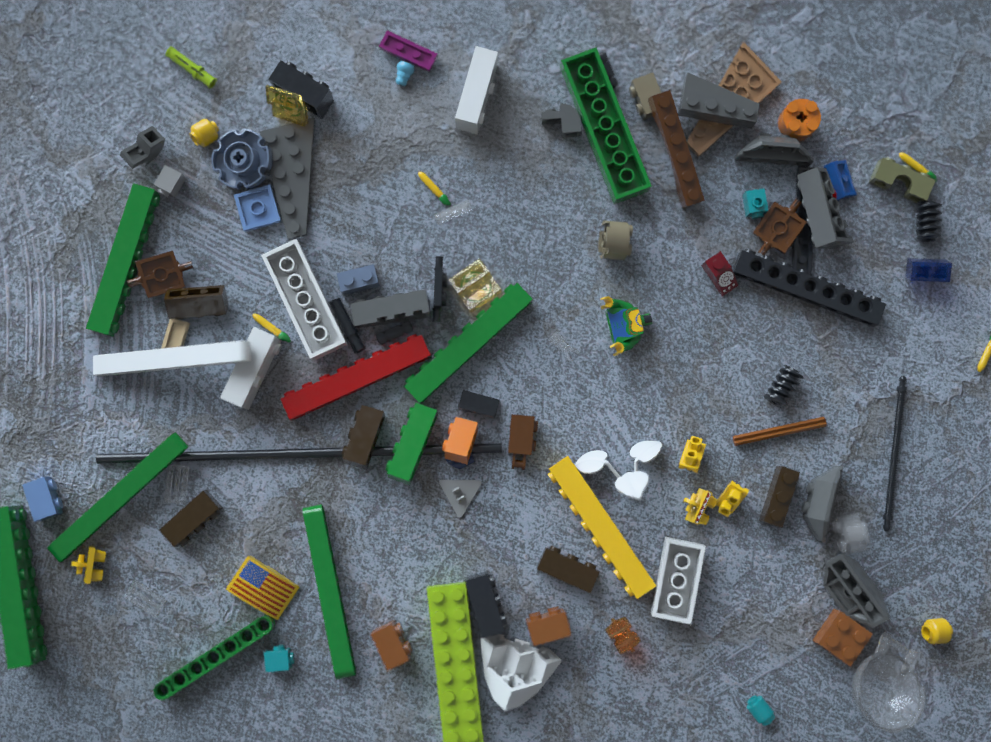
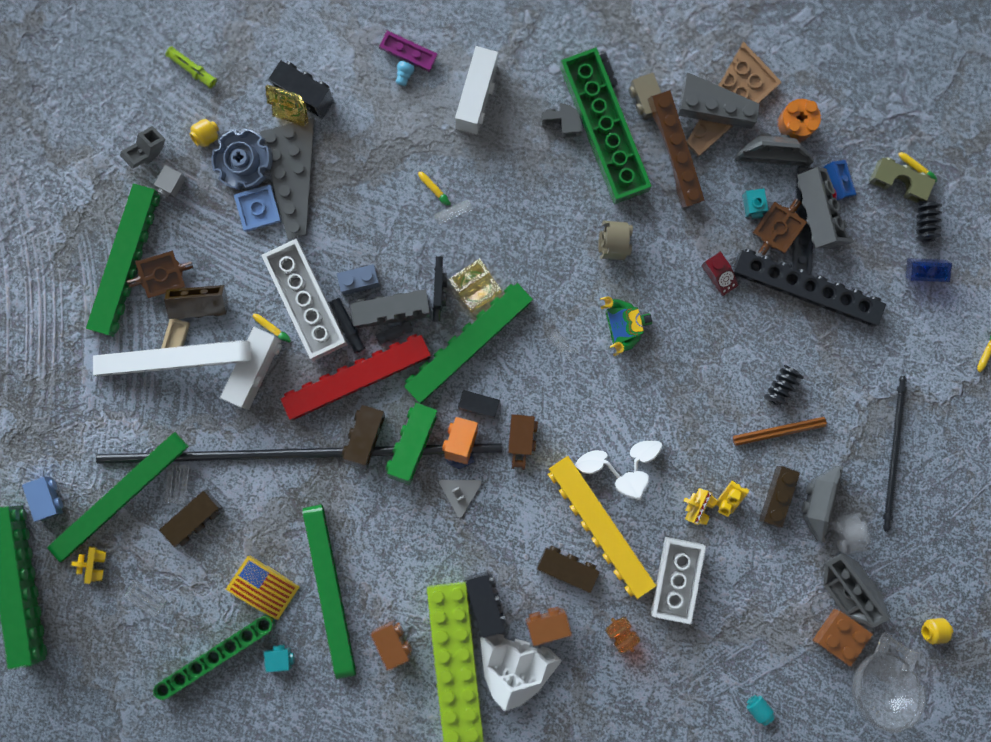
yellow hips [678,436,706,473] -> none

